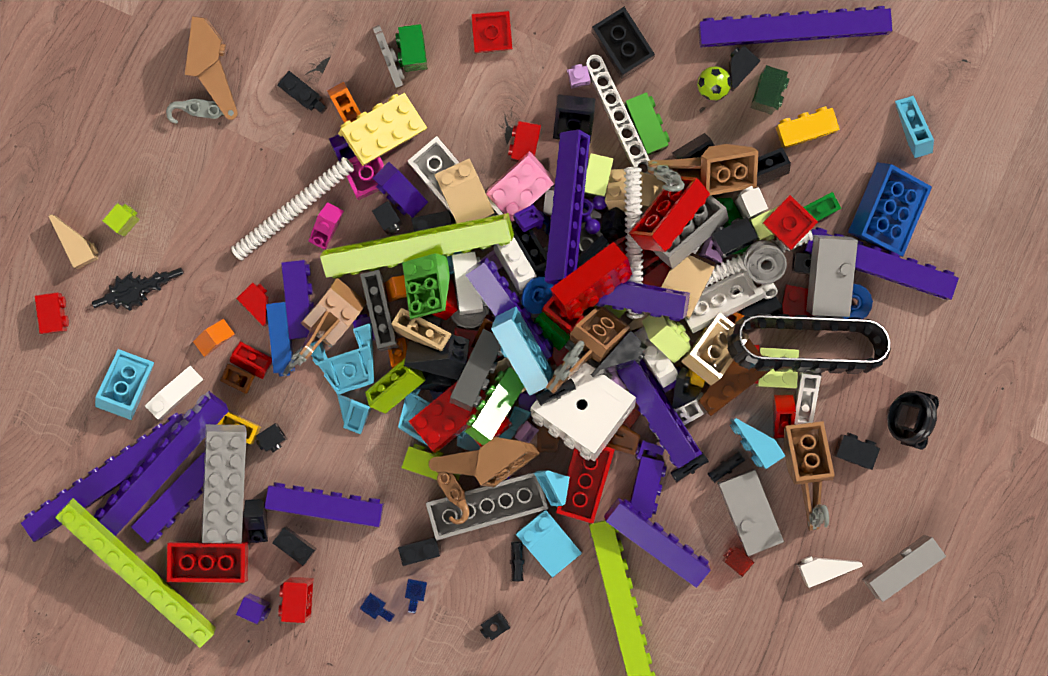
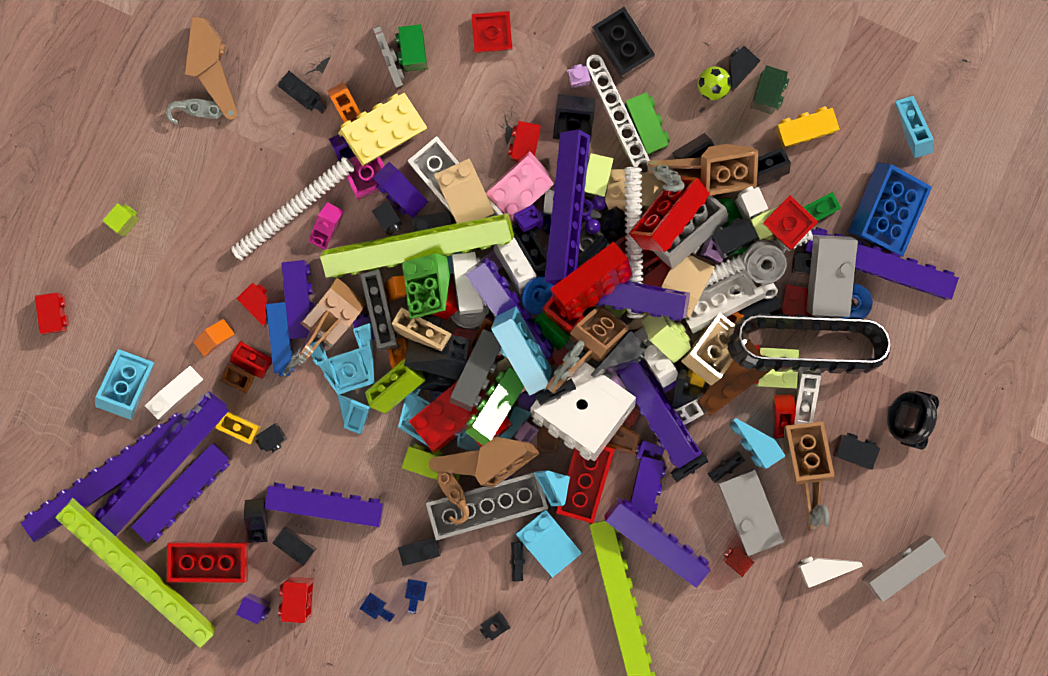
tan slope [49,215,99,269] -> none
black piece [92,267,184,311] -> none
light grey brick [201,424,247,543] -> none
dark purple brick [698,6,893,48] -> none

